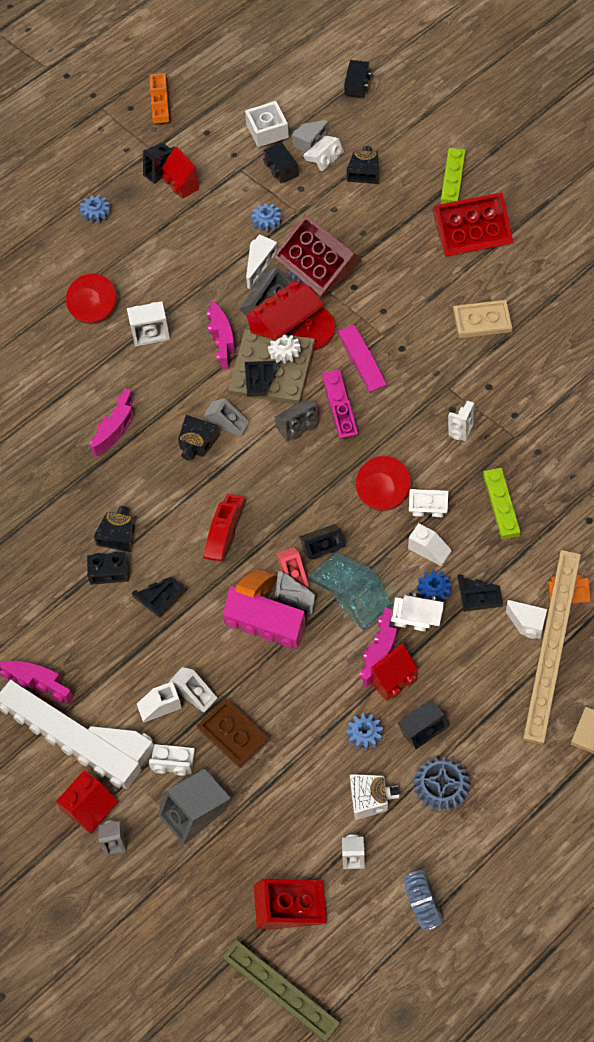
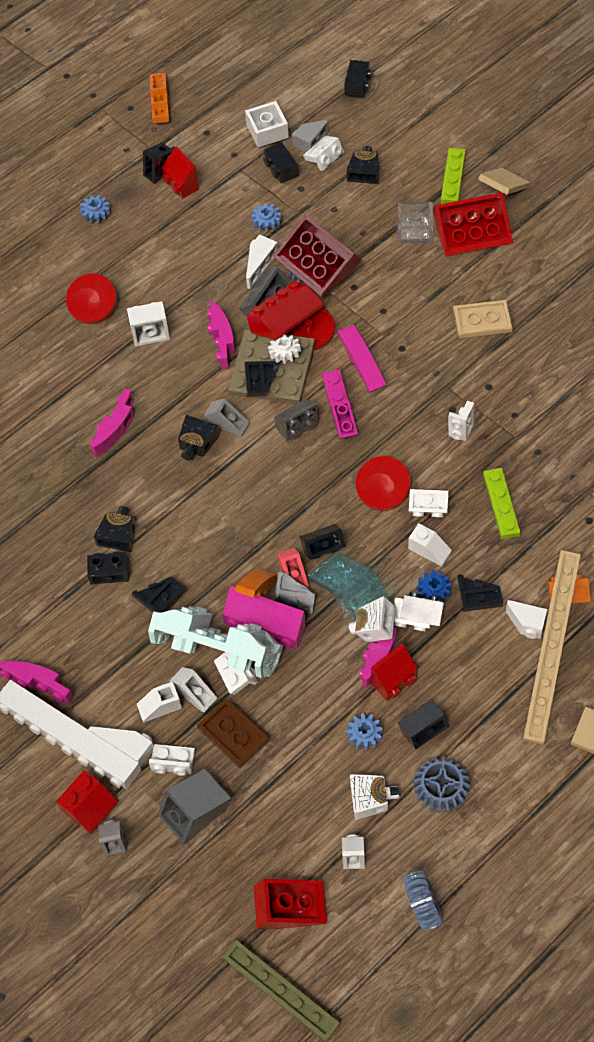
red slope [203,494,246,562] -> none
none -> light aqua piece [148,606,283,678]
none -> white bracket [214,652,258,695]
none -> white torso [349,596,396,642]
none -> clear brick [398,202,433,243]
none -> tan tile [479,168,530,195]

